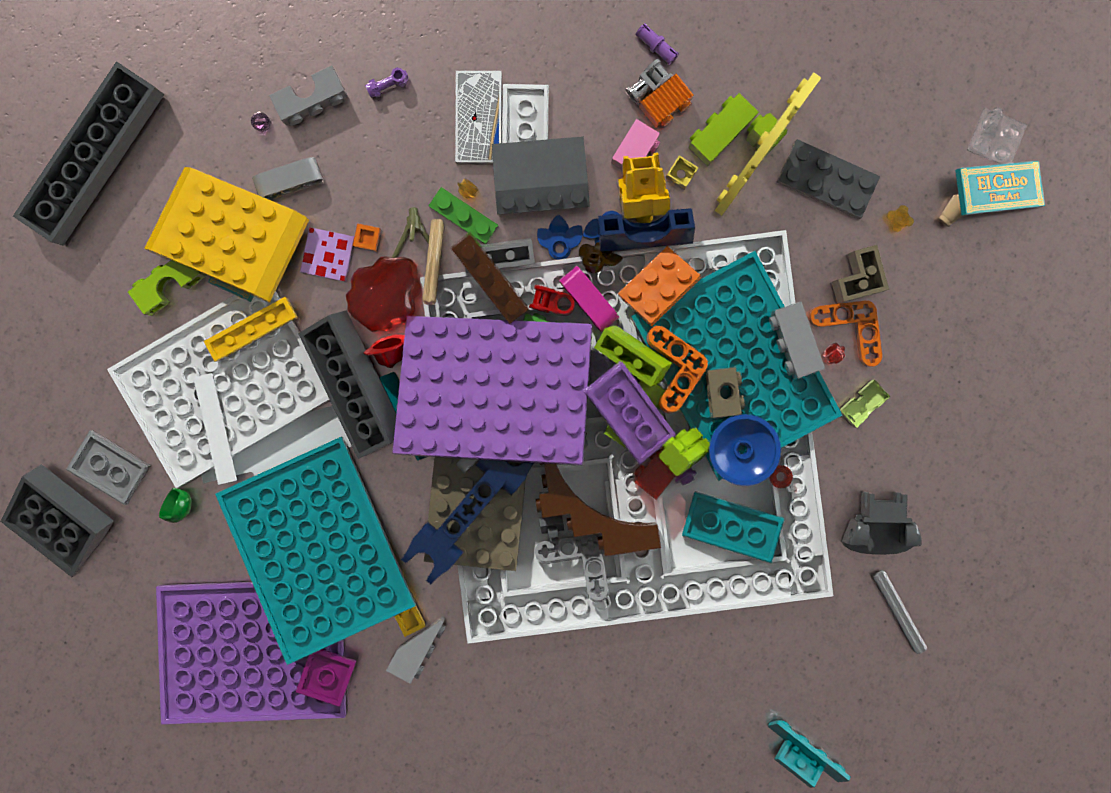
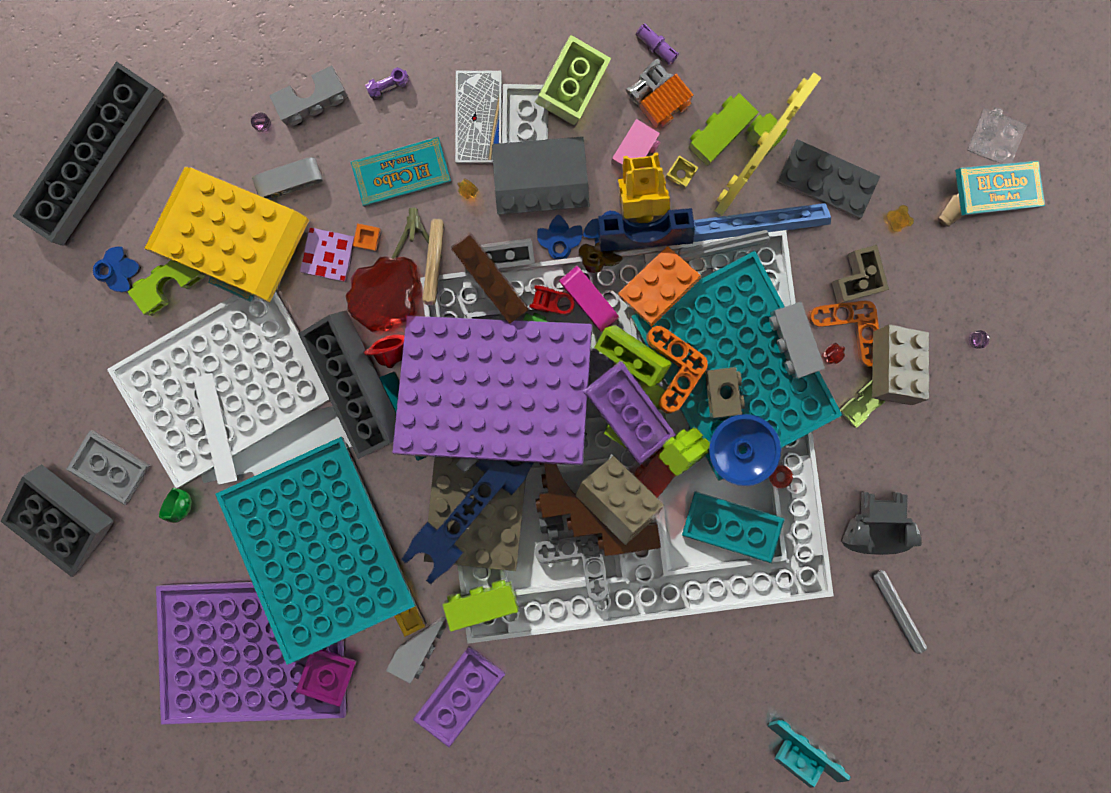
yellow plate [203,297,298,362] -> none
bright green plate [429,187,498,244] -> none
medium lavender plate [674,467,697,485] -> none
none -> blue plate [93,247,140,292]
none -> teal tile [351,137,451,207]
none -> medium lavender tile [413,646,505,747]
none -> lime brick [443,580,519,632]
none -> yellowish green brick [534,35,611,125]
none -> dark tan brick [575,456,664,545]
none -> light grey axle [678,230,769,262]
none -> medium blue plate [693,203,831,242]
none -> dark tan brick [872,324,929,405]
none -> clear purple hinge [969,330,990,349]

